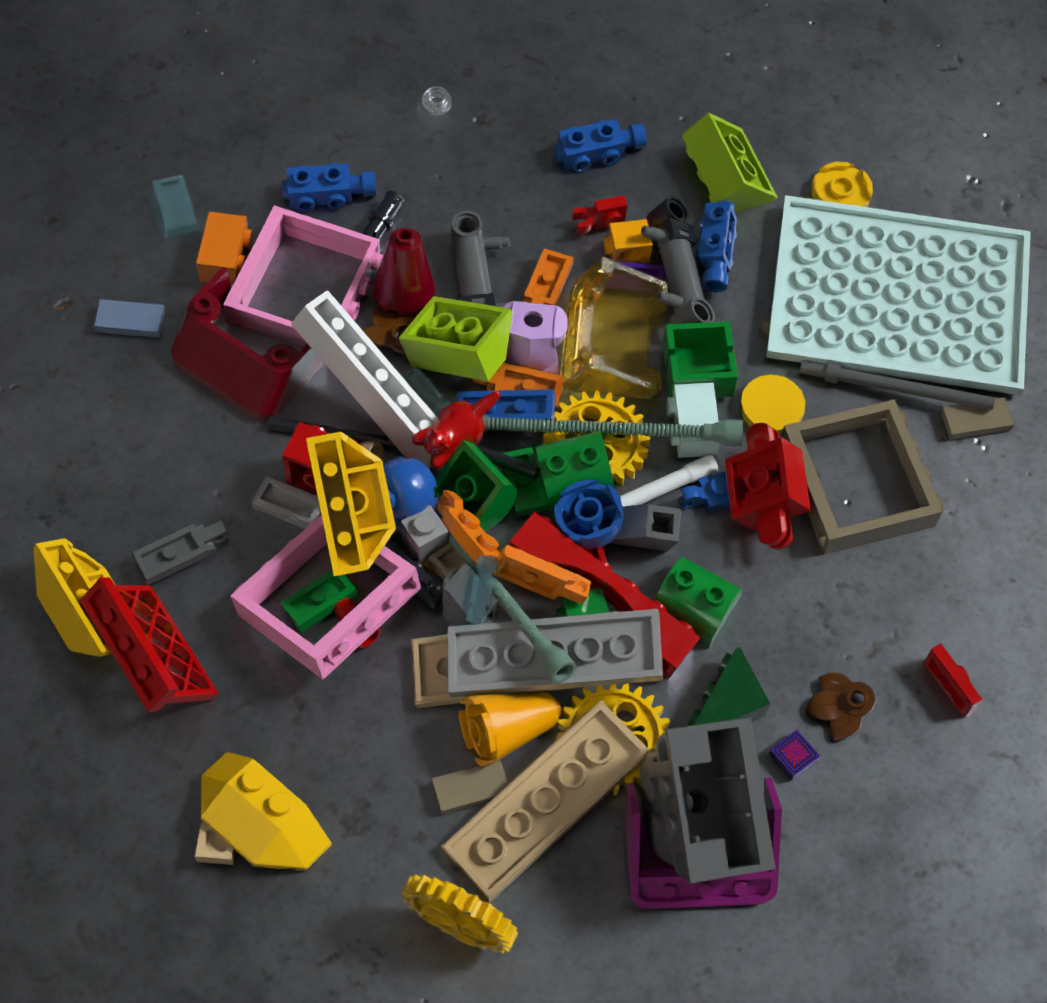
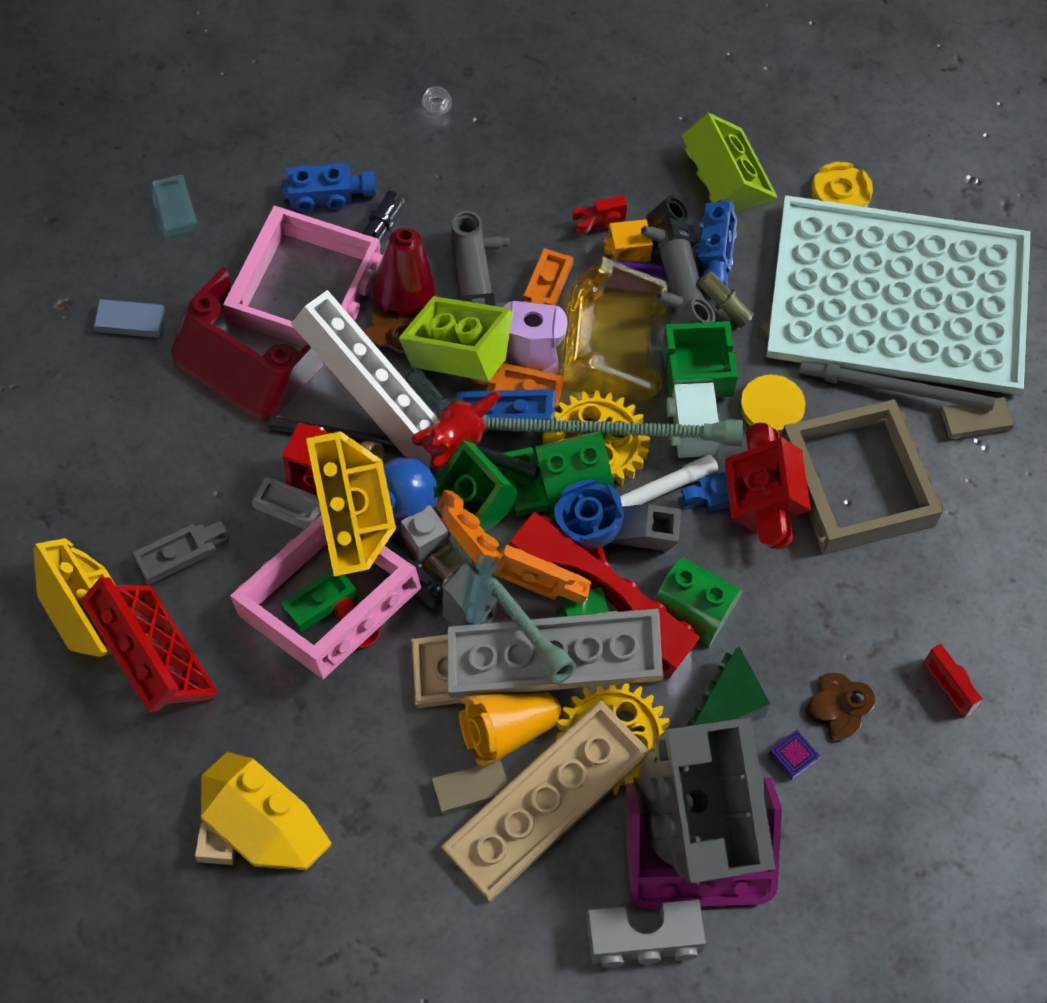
orange brick [196,212,253,286] -> none
yellow gear [401,874,519,954] -> none
blue brick [554,119,647,172] -> none
none -> light grey arch [586,900,706,968]
none -> olive axle [698,271,754,328]

